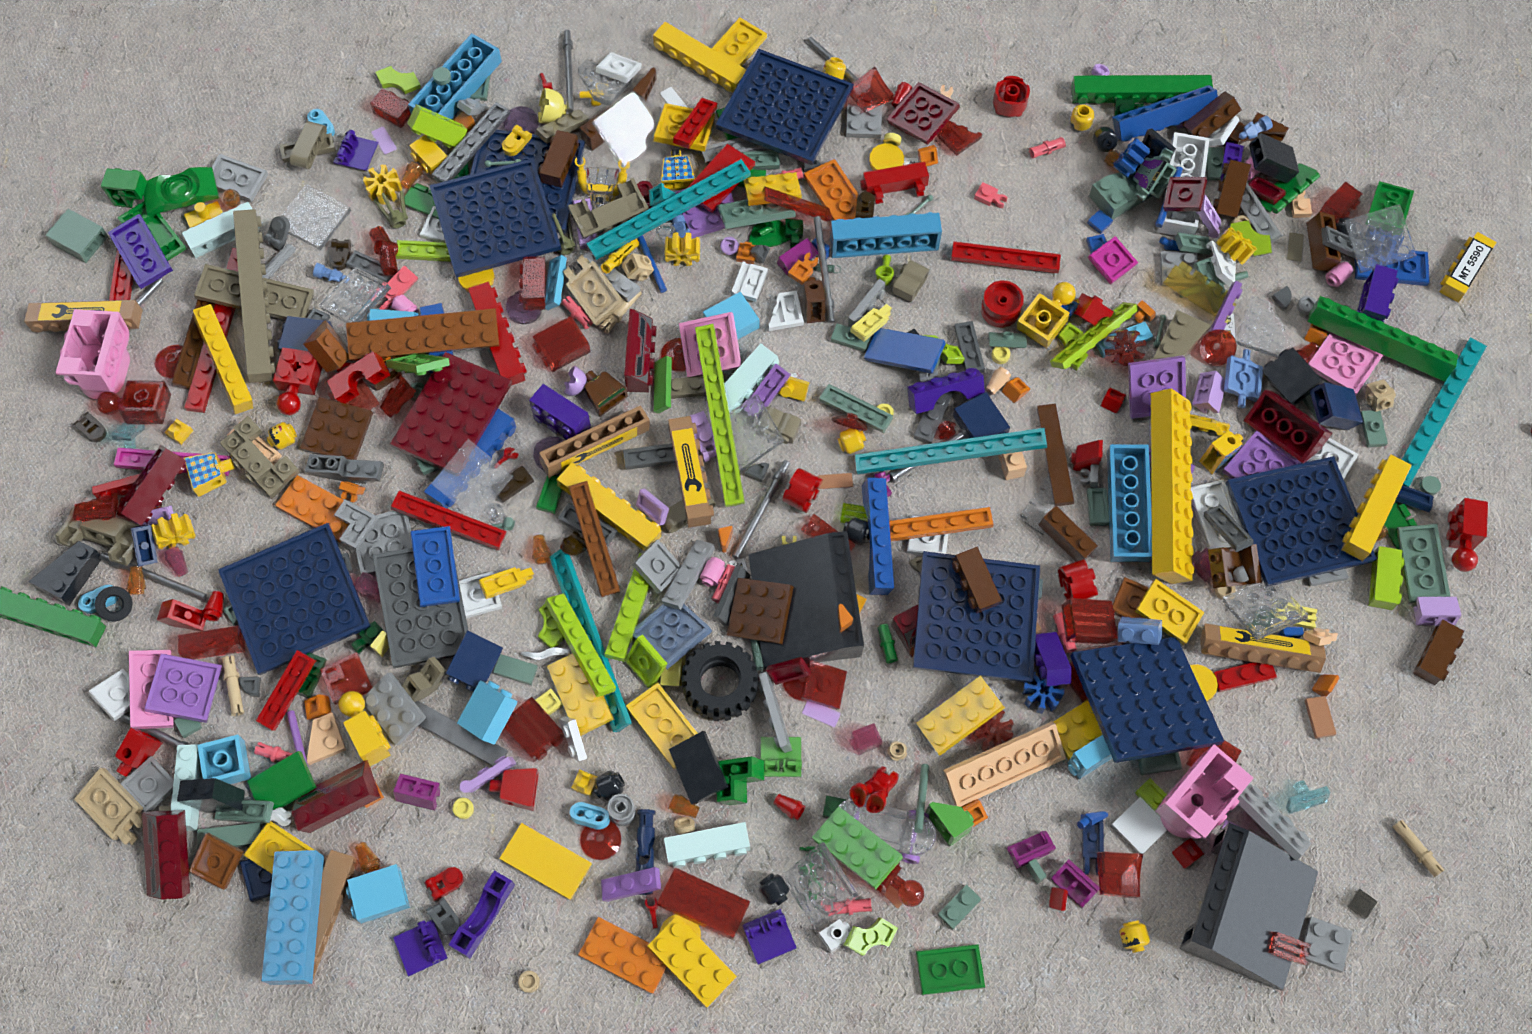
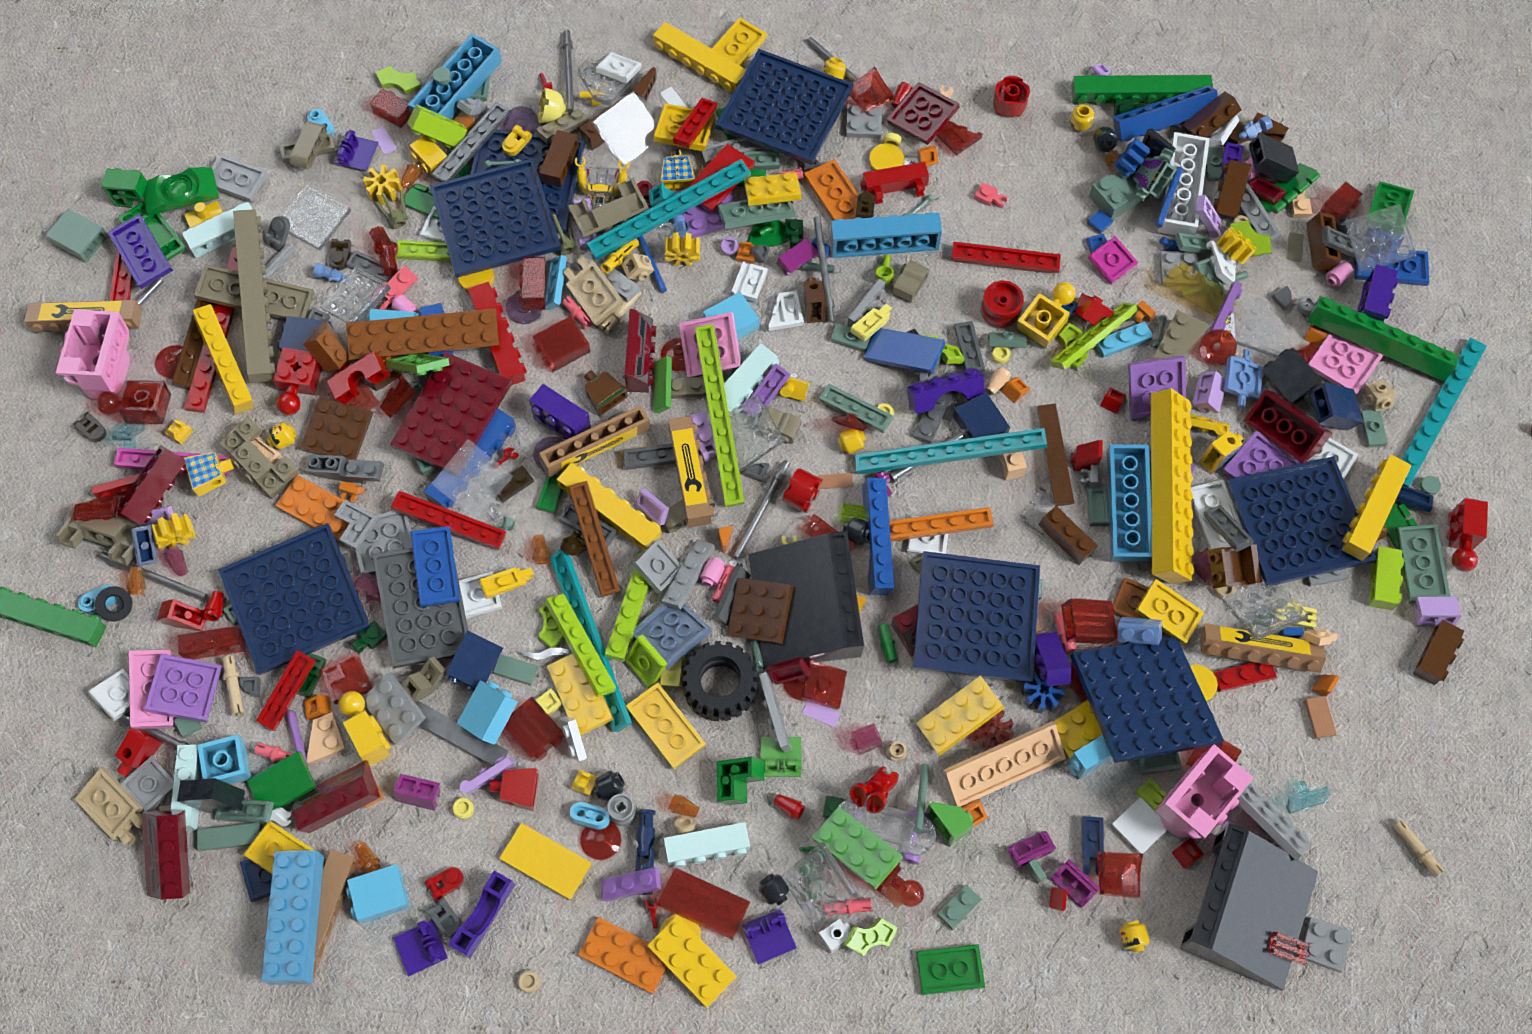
black wedge [28,541,101,606] -> none
dark orange tile [189,833,244,890] -> none
clear orange cone [222,189,241,209] -> none
light yellow tile [370,631,389,657] -> none
lavender hair [564,366,587,396] -> none
black tile [669,731,728,805] -> none
clear red tile [762,186,832,222] -> none
orange plate [788,252,818,285] -> none
orange slope [837,604,853,633] -> none
clear red plate [938,421,956,440] -> none
reddish brown brick [952,546,1002,614] -> none
coral pin [1029,137,1066,159] -> none
red brick [1057,559,1098,604] -> none
blue bar [1077,811,1108,829] -> none
clear red gear [1104,329,1146,366] -> none
plate [1163,177,1207,212] -> none
light grey hinge [1233,566,1249,582] -> none
clear smoke tile [1347,889,1378,919] -> none
brick [1439,232,1497,303] -> none

